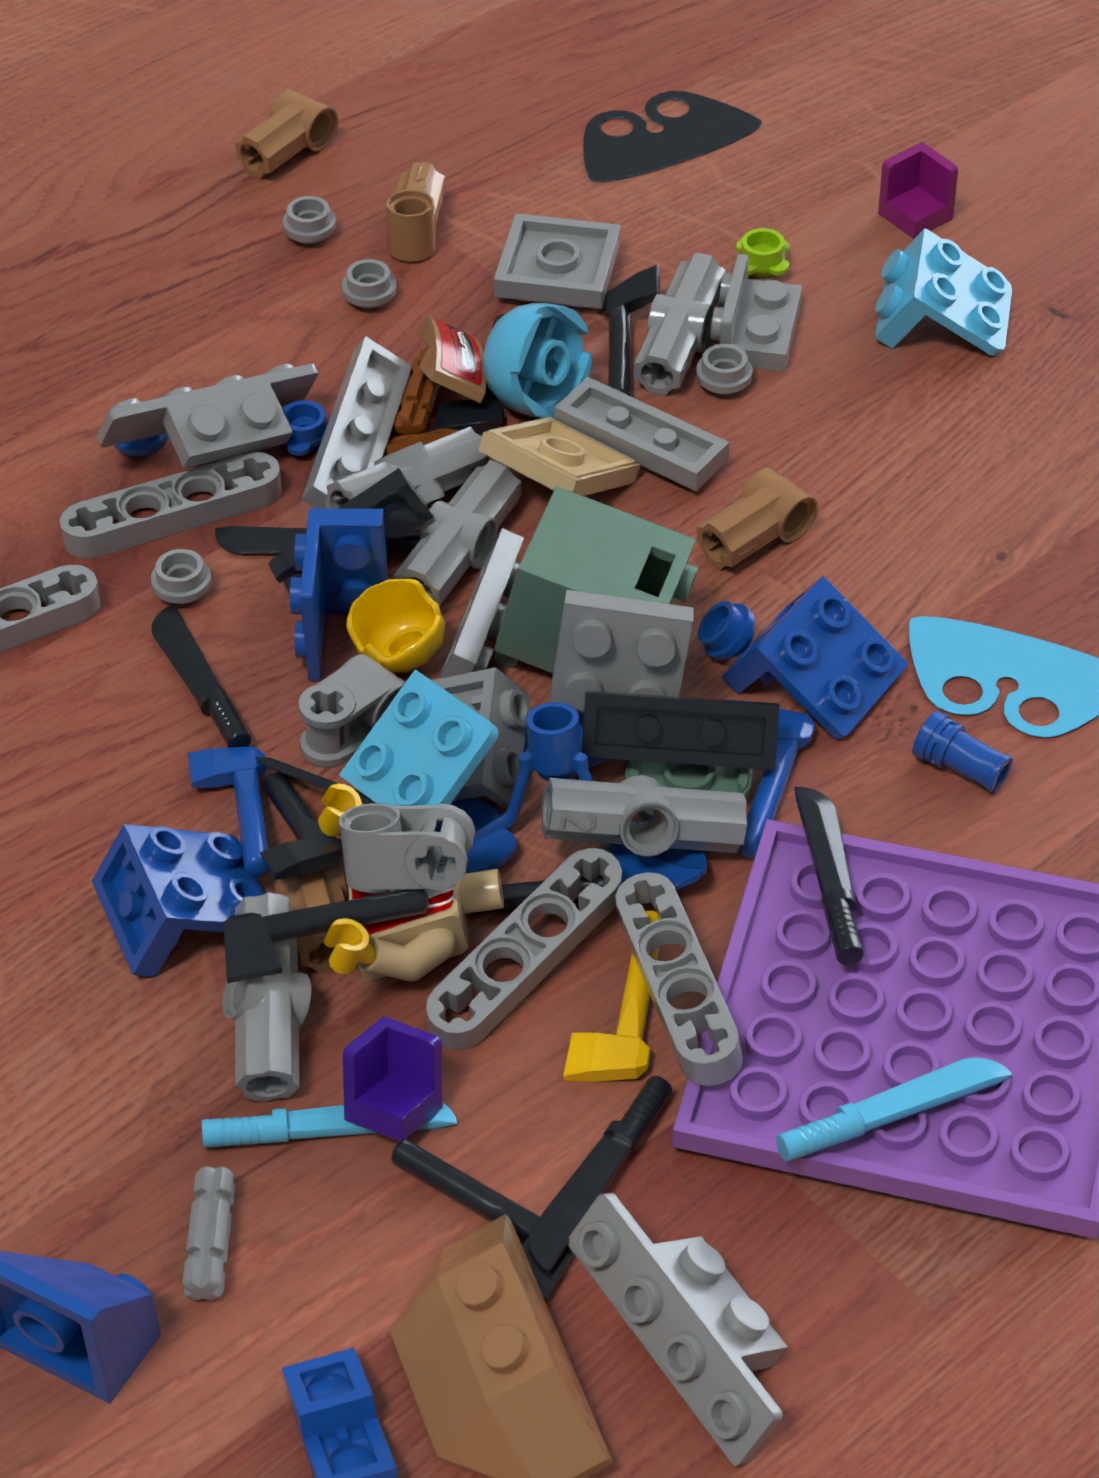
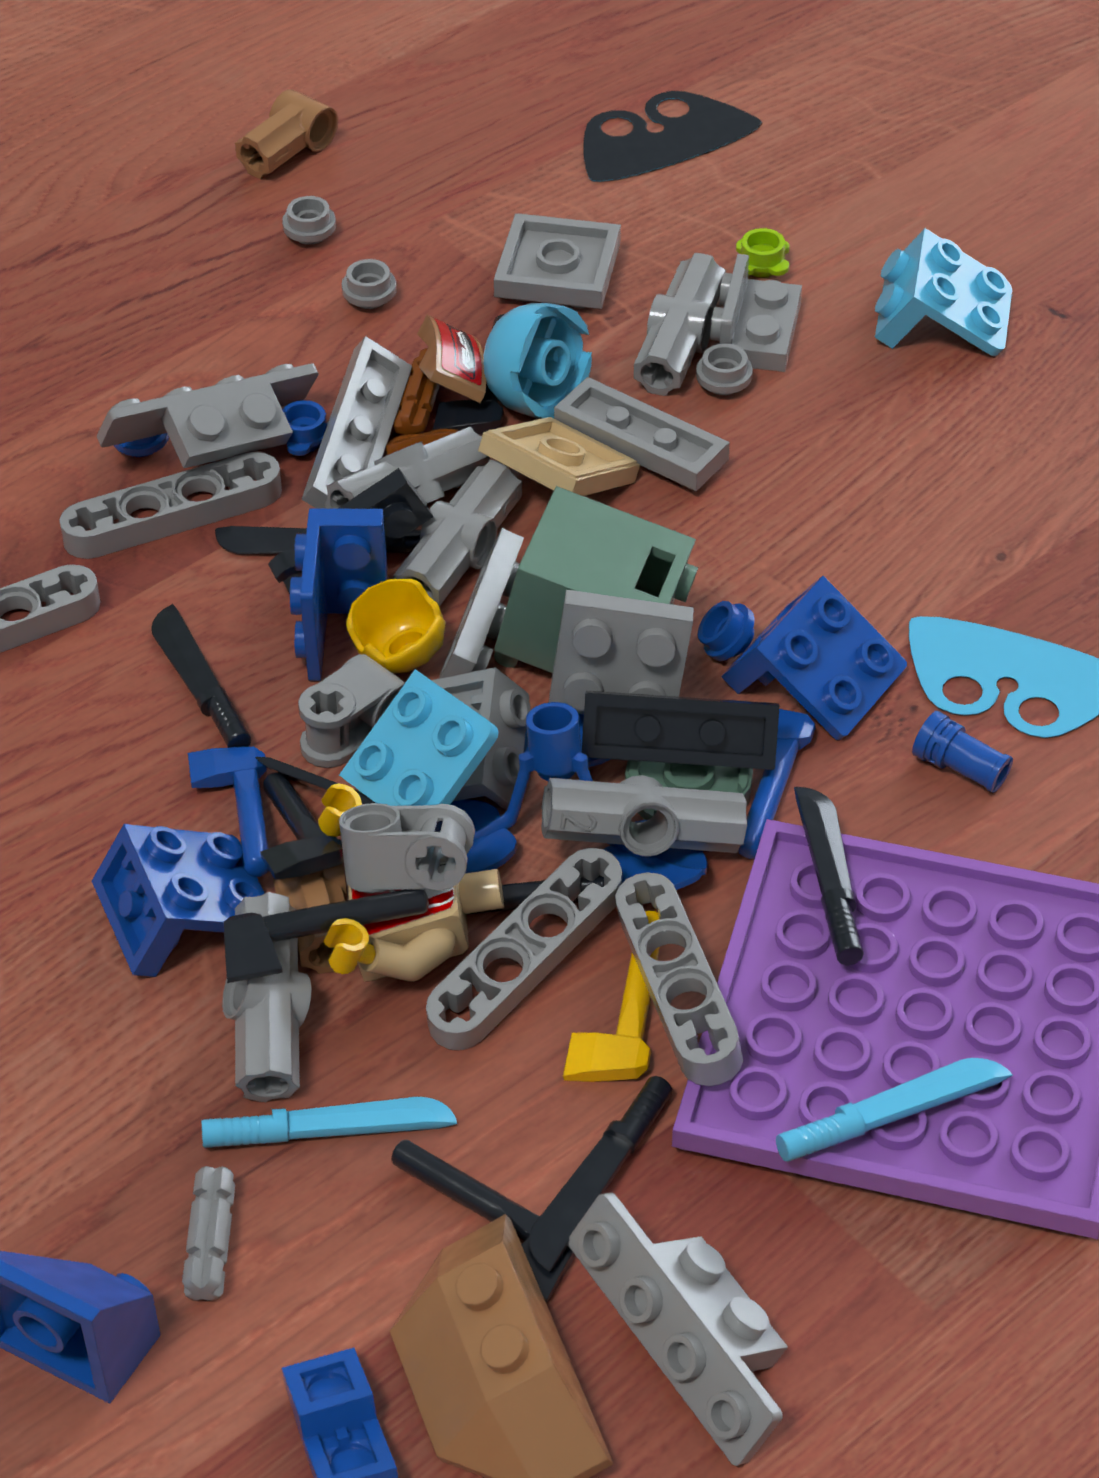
light grey plate [151,549,212,604] -> none
dark purple panel [342,1016,443,1142] -> none
medium nougat piece [386,162,446,262] -> none
black piece [602,265,660,396] -> none
medium nougat piece [697,468,818,570] -> none
magenta panel [878,142,958,239] -> none

